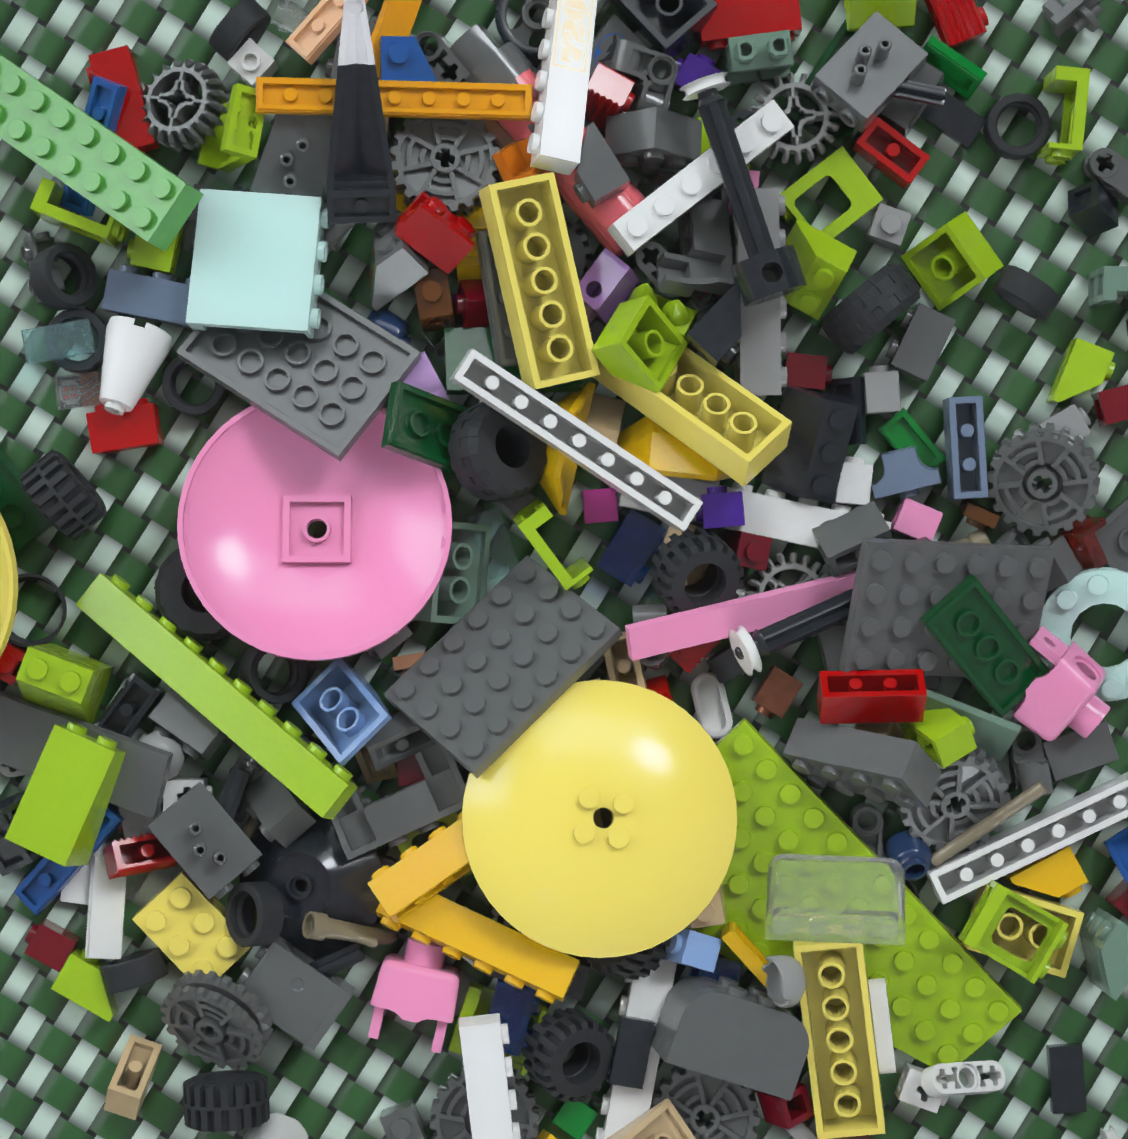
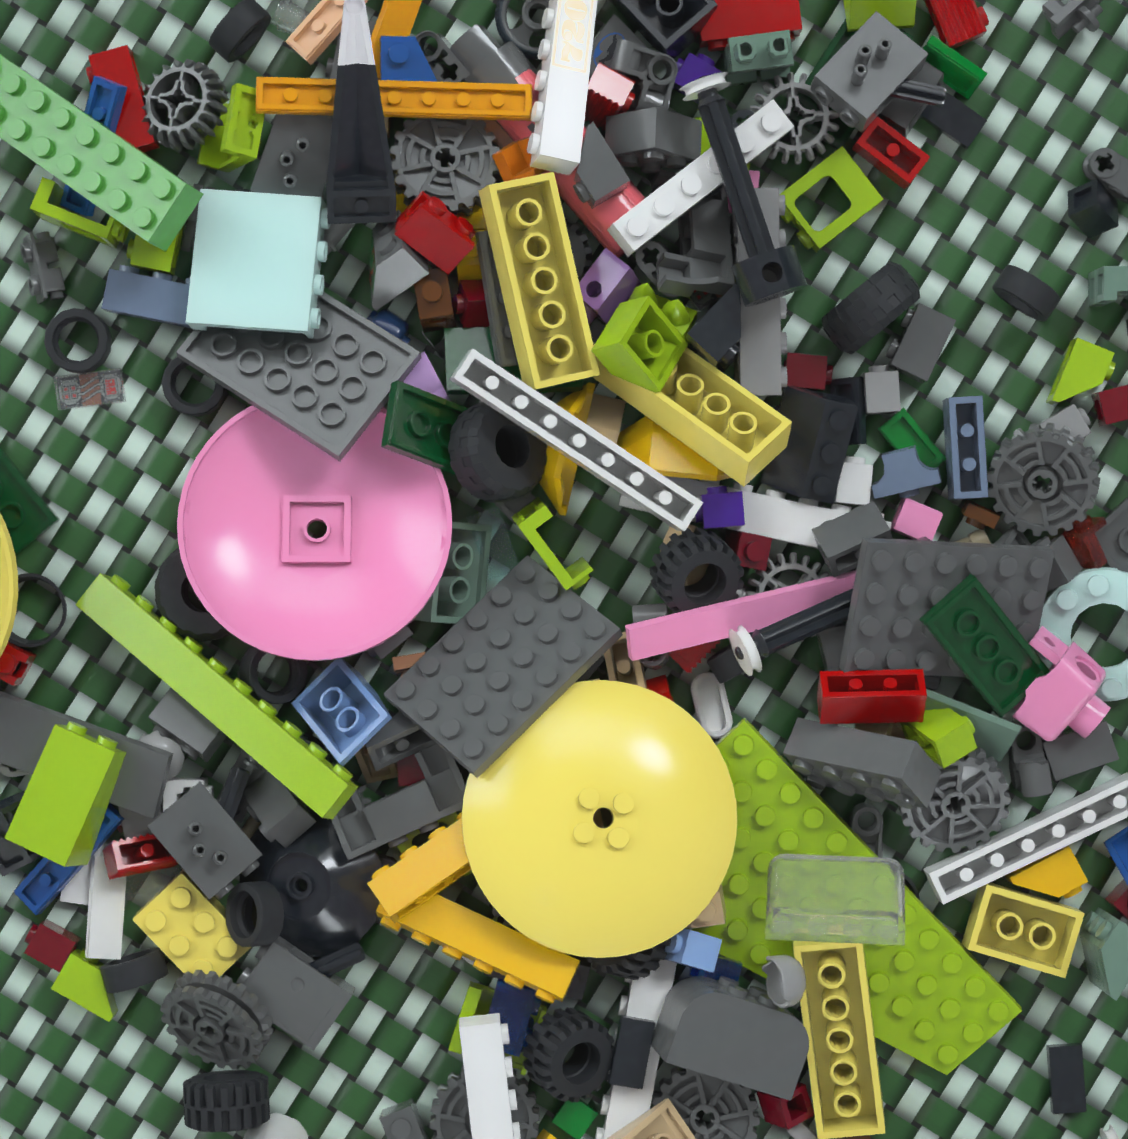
lime slope [16,643,114,724] -> none
black tyre [20,449,107,540] -> none
clear light blue tile [21,319,96,365] -> none
black tyre [29,242,98,310] -> none
red brick [86,398,164,455] -> none
black brick [94,671,165,738] -> none
white cone [99,316,172,415] -> none
tan slope [104,1034,162,1120] -> none
white brick [227,38,279,88] -> none
dark tan plant [302,911,398,947] -> none
bright pink piece [368,937,461,1054] -> none
dark pink tile [582,488,618,524] -> none
clear blue brick [596,509,666,587] -> none
yellow tile [721,921,770,988] -> none
copper brick [751,665,803,719] -> none
lime slope [784,219,857,320] -> none
light grey brick [864,203,912,251] -> none
white beam [868,978,896,1074] -> none
dark blue head [884,830,932,881] -> none
white brick [894,1062,949,1113] -> none
lime slope [901,211,1004,311] -> none
white beam [921,1060,1006,1097] -> none
dark tan bar [931,781,1048,867] -> none
lime window [958,879,1069,984] -> none
black tyre [983,93,1051,160] -> none
lime window [1036,65,1090,165] -> none

